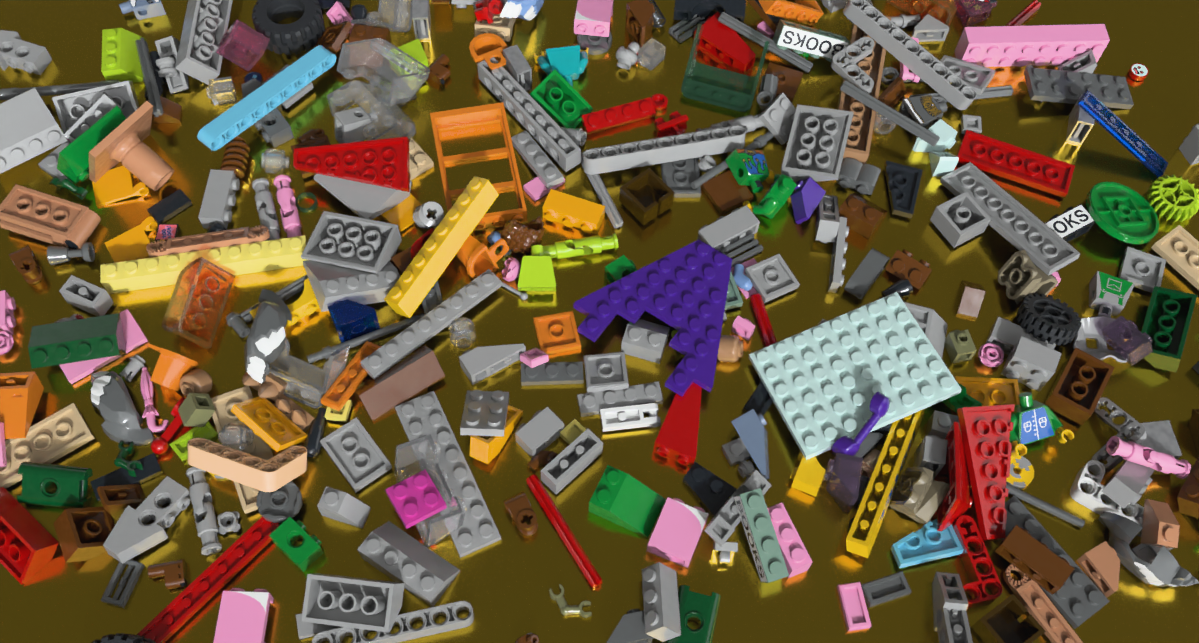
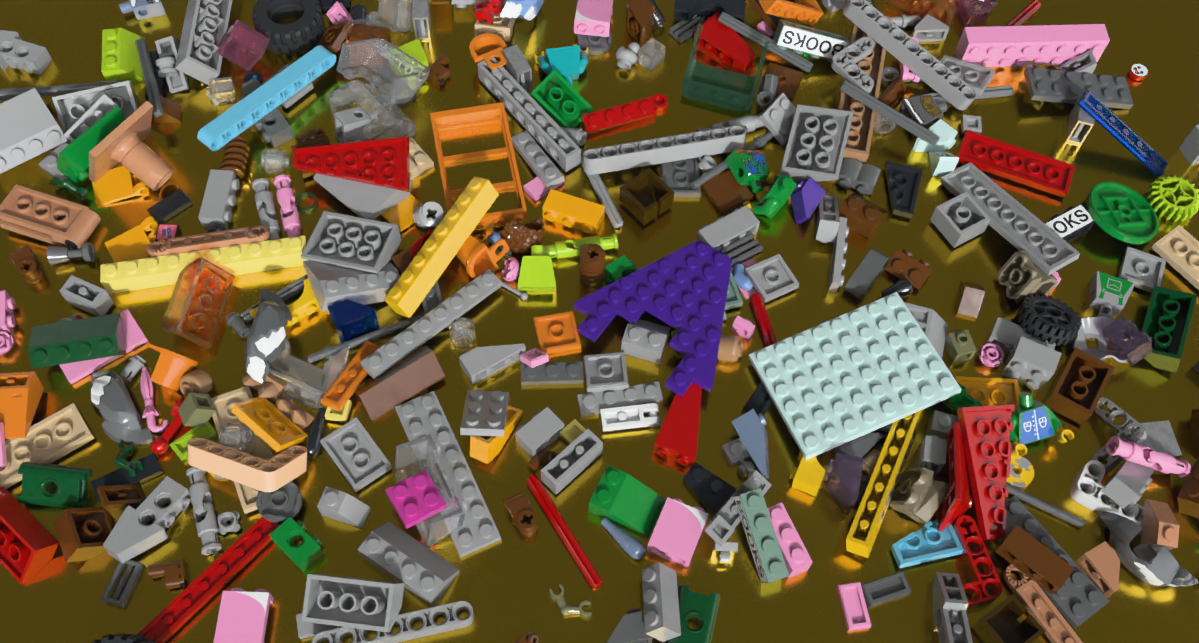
red hips [654,111,689,138] -> none
dark purple piece [832,392,890,459] -> none
none -> reddish brown piece [580,243,605,285]
none -> sand blue piece [601,517,646,560]

